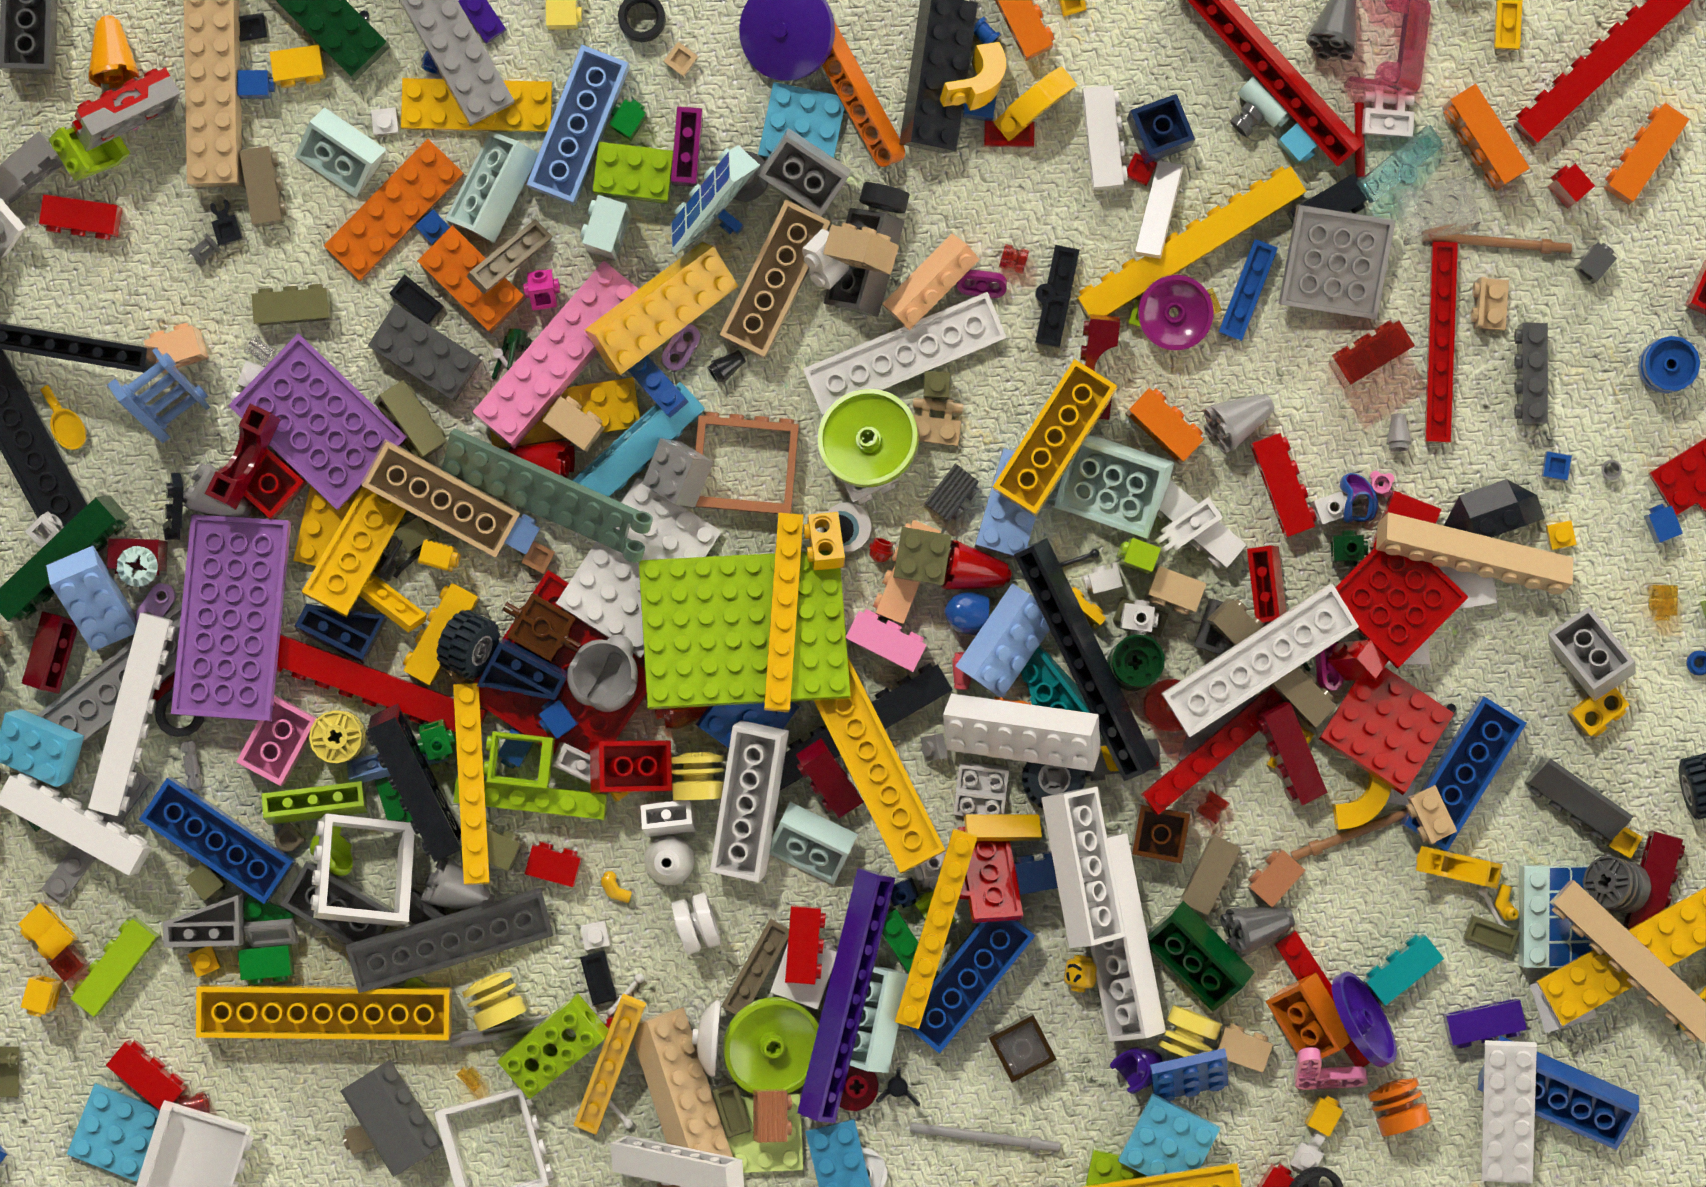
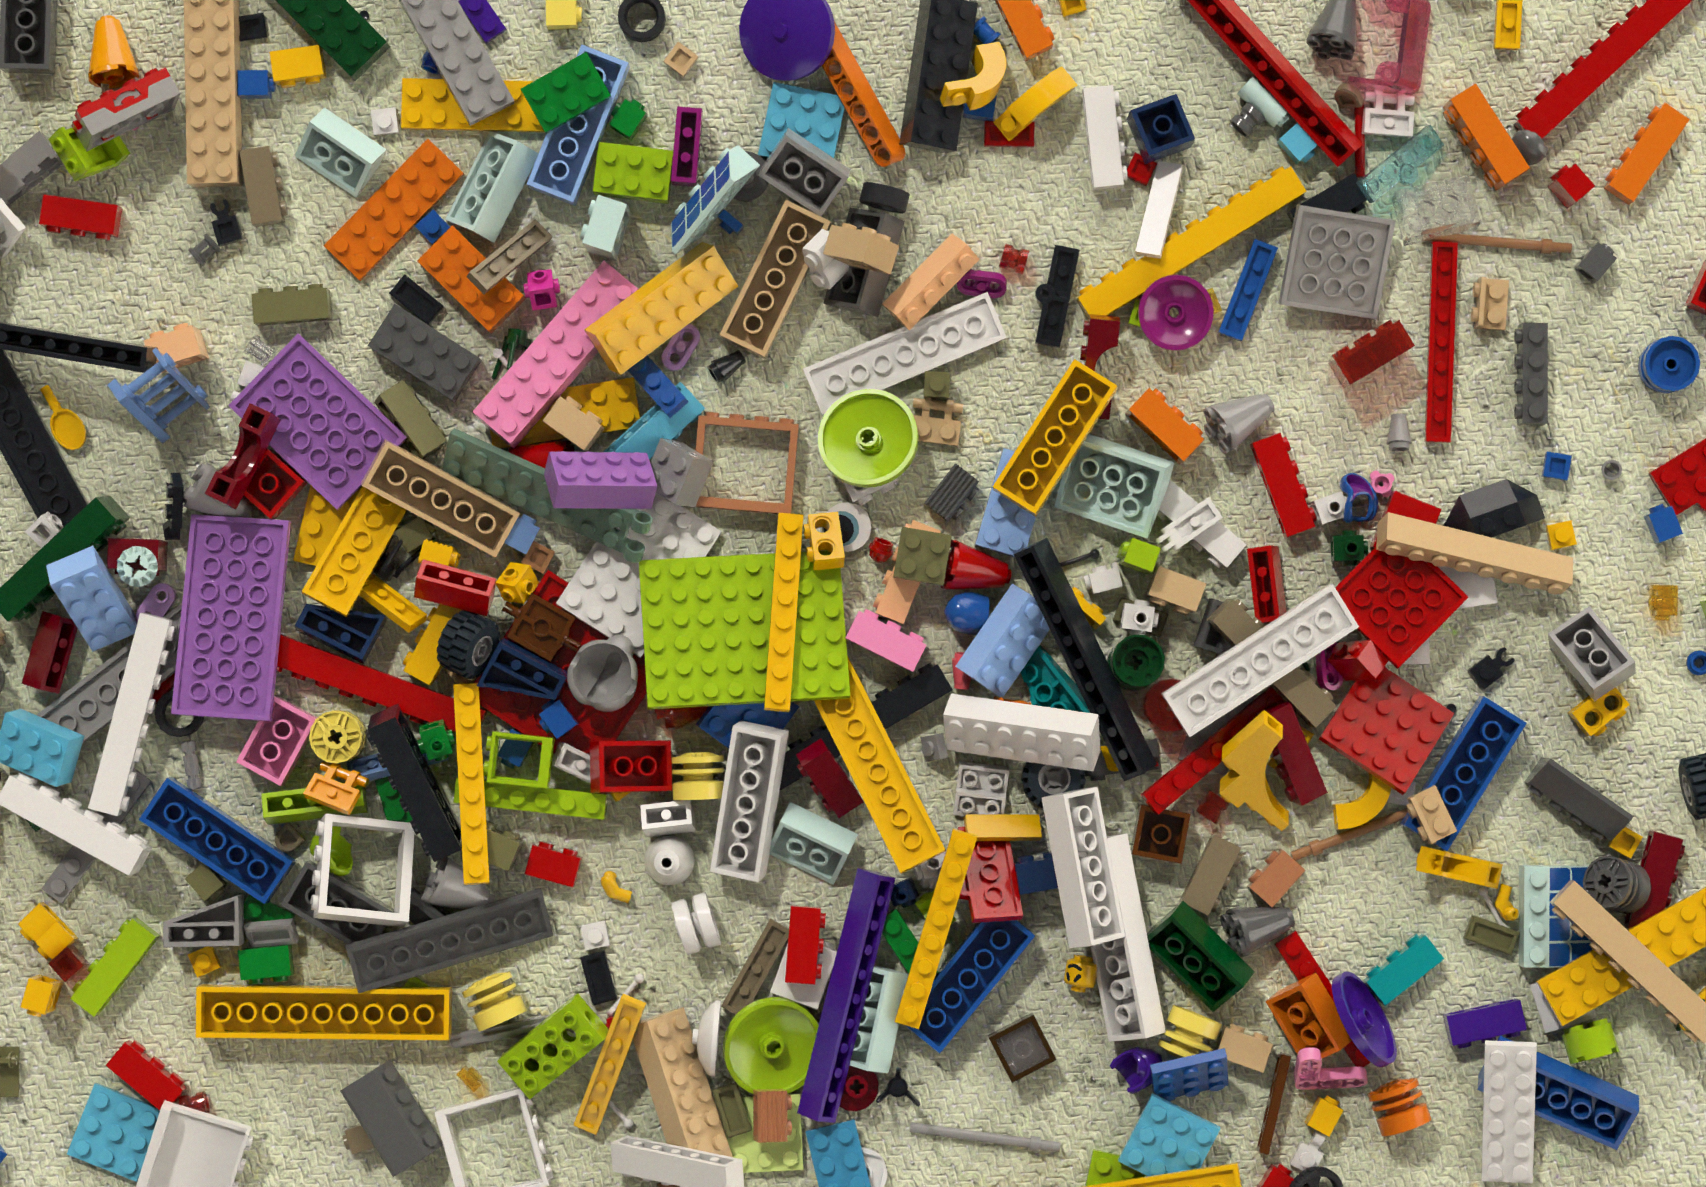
none -> light orange plate [303,761,369,816]
none -> red brick [414,559,496,616]
none -> yellow brick [496,562,539,604]
none -> green plate [521,52,612,134]
none -> medium lavender brick [544,451,657,509]
none -> yellow arch [1219,710,1289,831]
none -> reddish brown tile [1257,1052,1291,1155]
none -> dark tan tile [1334,83,1364,109]
none -> black plate [1467,647,1515,690]
none -> dark grey hair [1512,129,1548,165]
none -> lime brick [1562,1018,1619,1064]

